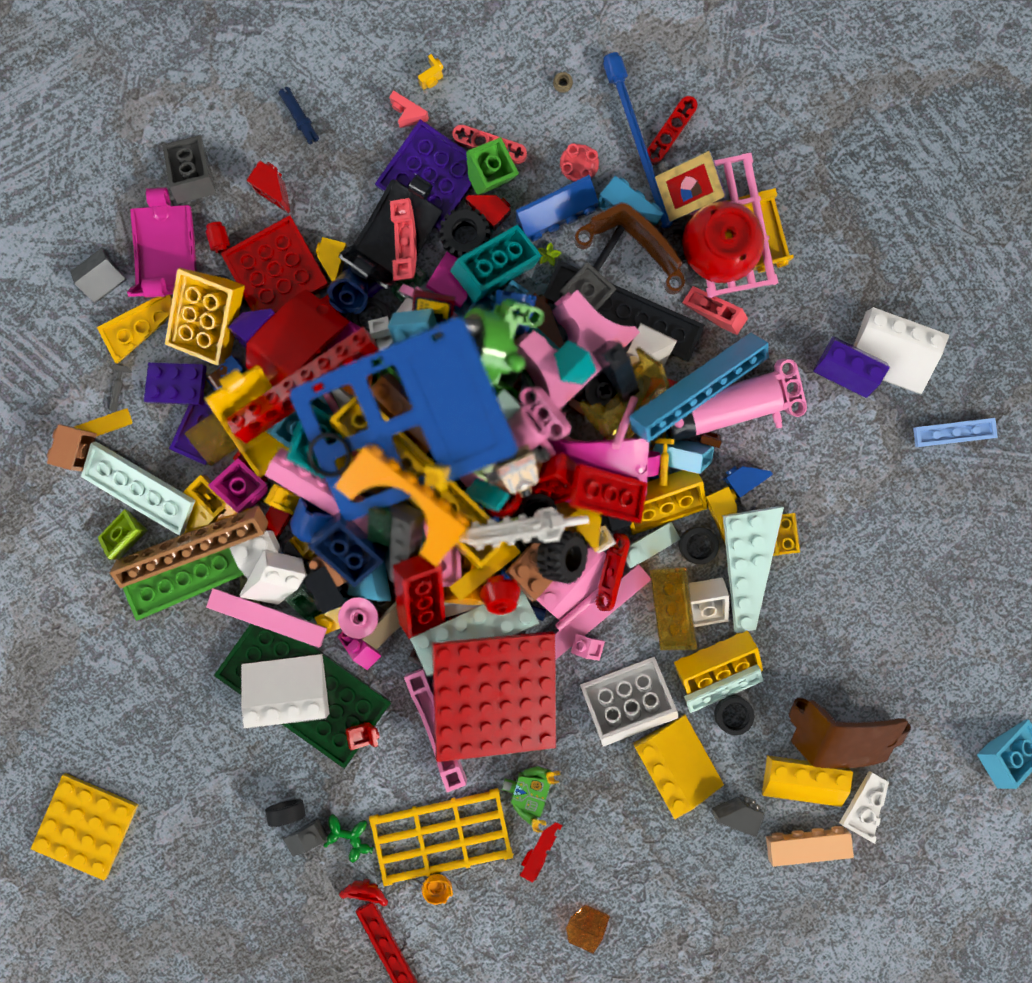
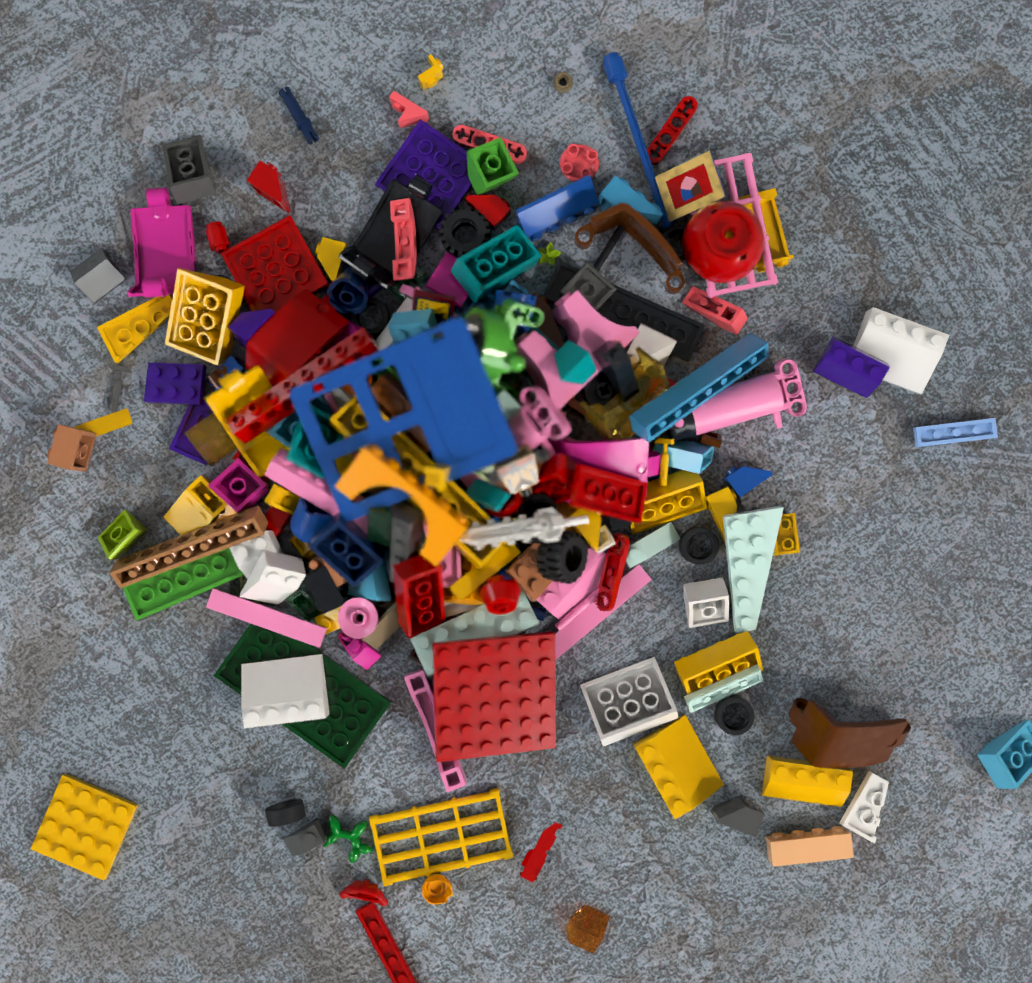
light aqua plate [81,441,195,536] -> none
black tyre [307,433,351,477] -> none
red bracket [346,722,379,750] -> none
white plate [368,316,391,339] -> none
bright green torso [502,766,560,832] -> none
bright pink bracket [571,634,605,661] -> none
bright pink bar [612,396,638,450] -> none
clear yellow slope [650,566,697,650] -> none

